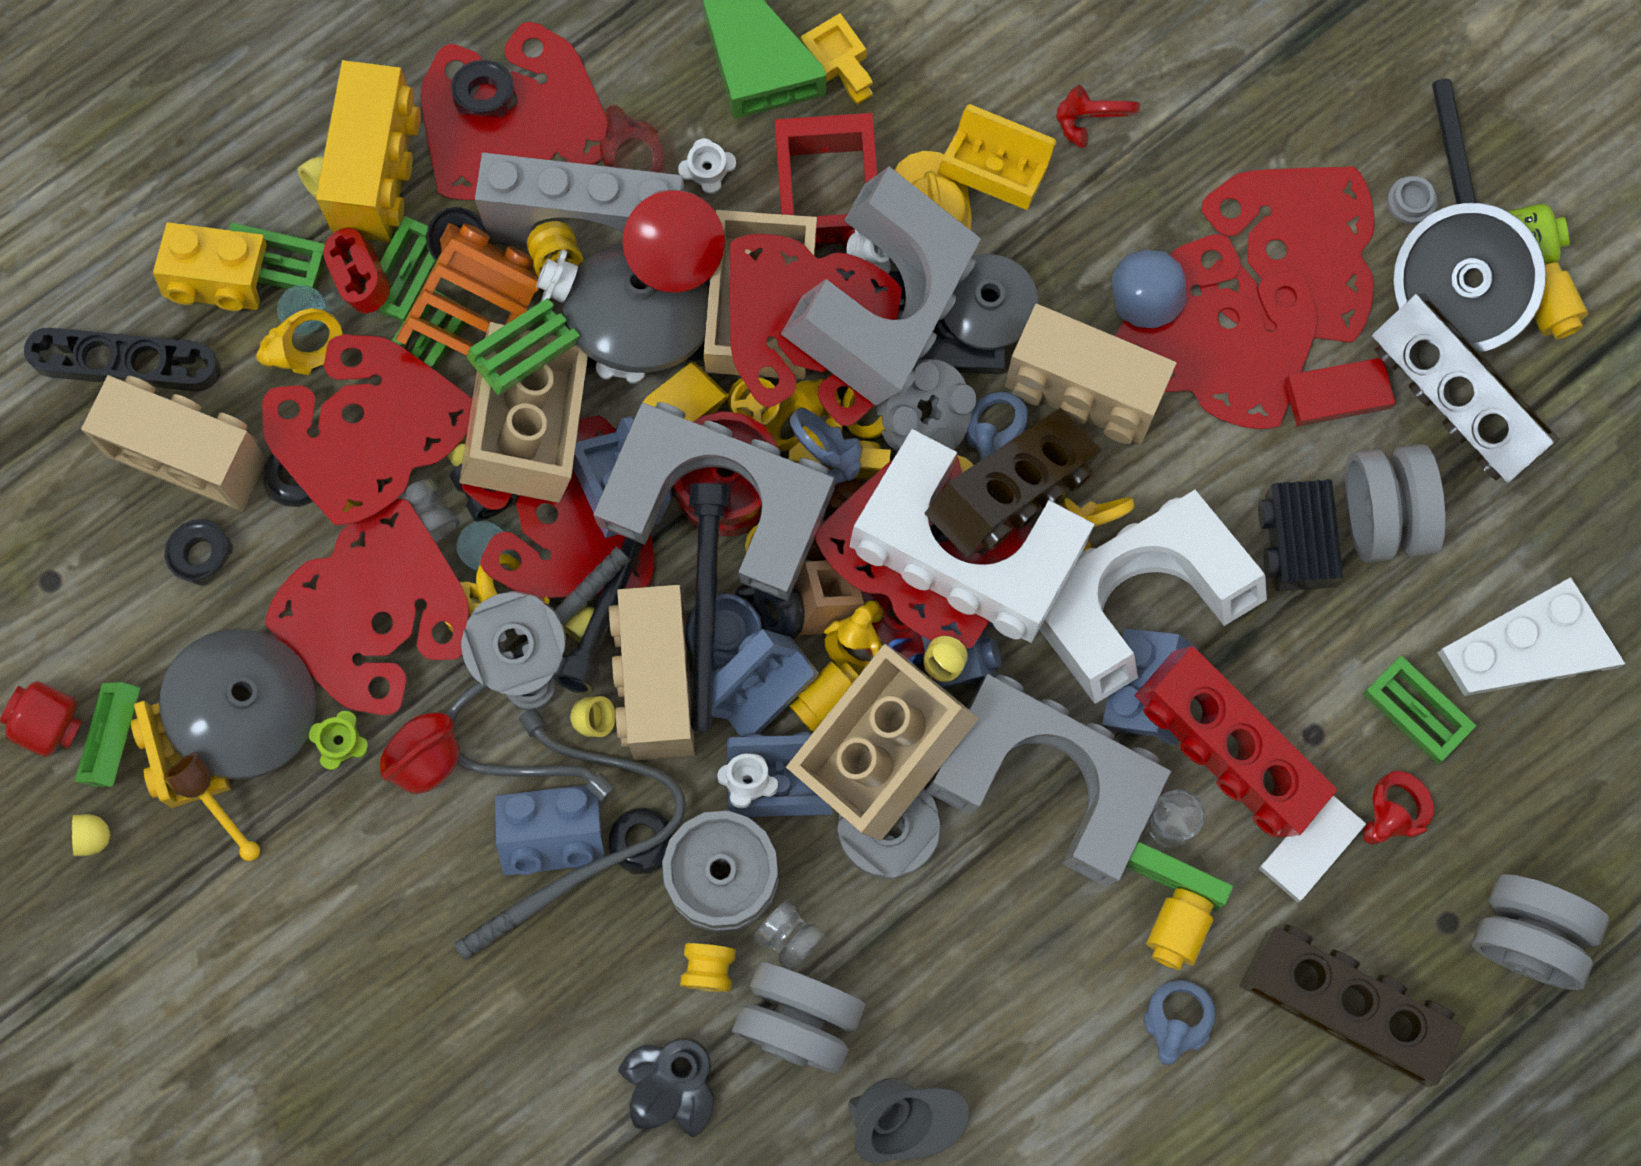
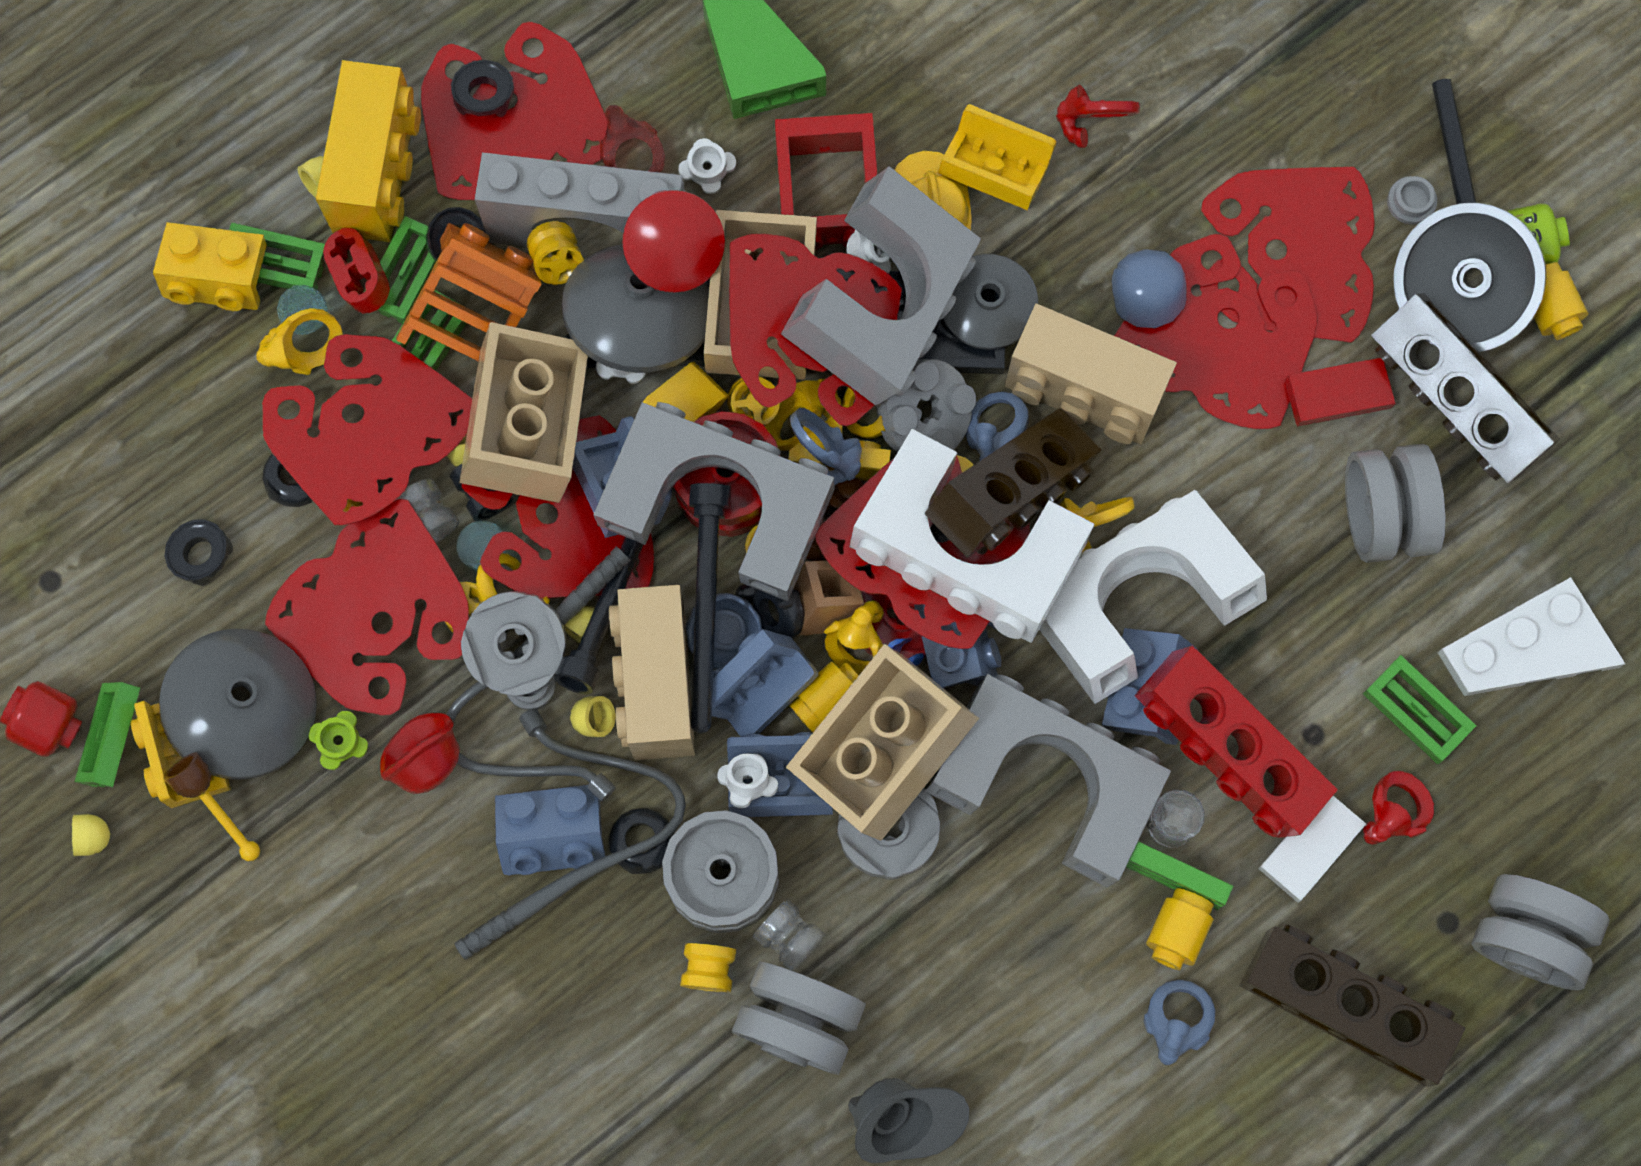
black beam [24,328,221,391] -> none
tan brick [81,375,268,512] -> none
bright green tile [466,298,580,396] -> none
white plate [536,249,578,303] -> none
black plate [618,1038,715,1137] -> none
yellow plate [800,13,873,105] -> none
light yellow hinge [924,636,968,682] -> none
black brick [1258,479,1343,591] -> none

